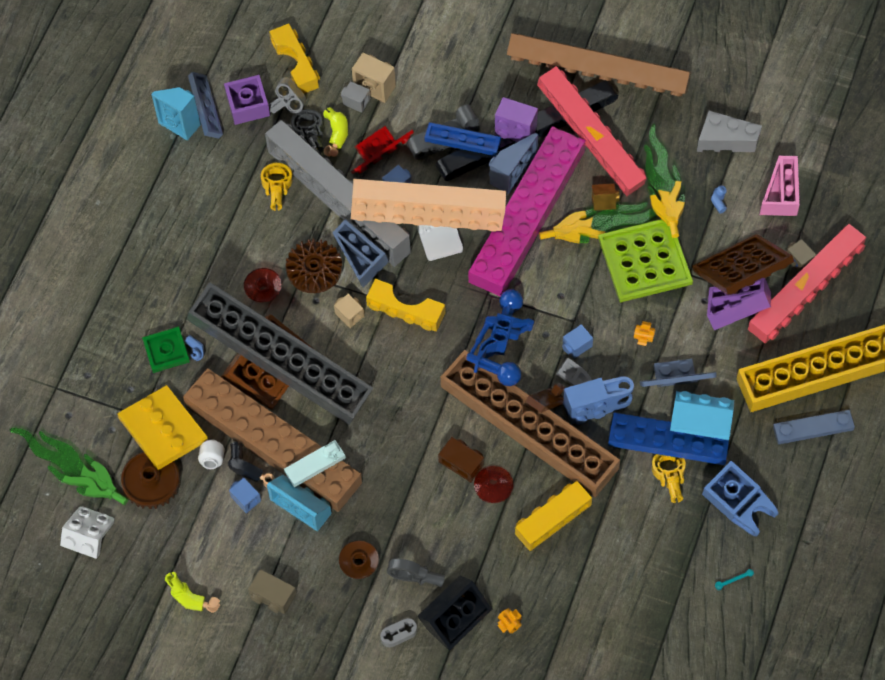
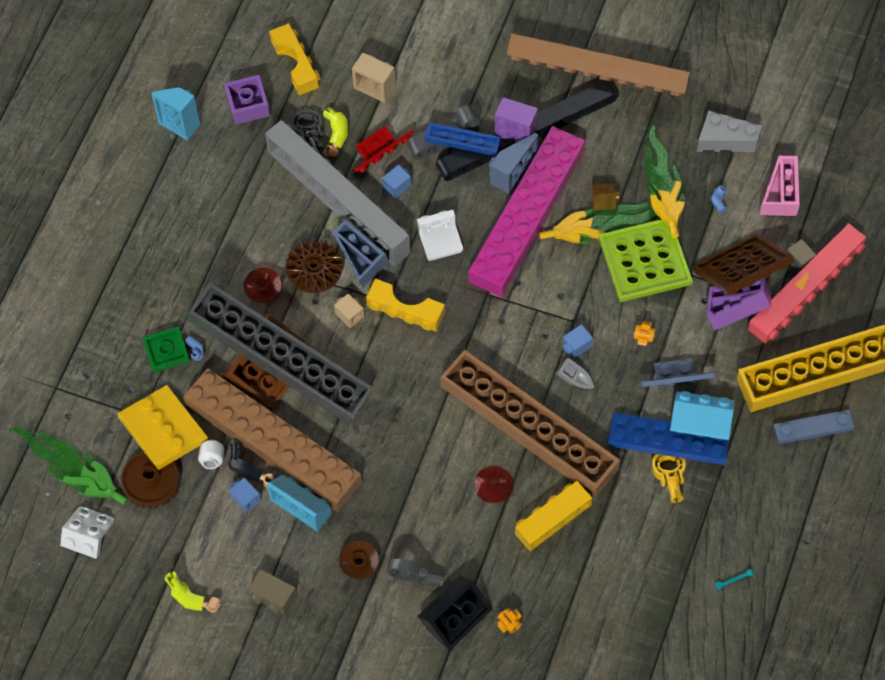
sand blue plate [188,72,223,139] -> none
yellow pin [261,163,293,211] -> none
light grey beam [268,77,306,113] -> none
light aqua hinge [284,440,346,487] -> none
light grey brick [341,81,371,113] -> none
light nougat brick [351,179,506,231] -> none
light grey beam [380,618,417,647] -> none
reddish brown brick [438,437,484,483] -> none
blue piece [466,289,534,386] -> none
reddish brown hinge [525,383,565,413] -> none
coral brick [537,66,646,196] -> none
medium blue brick [563,376,634,425] -> none
medium blue brick [702,461,779,536] -> none

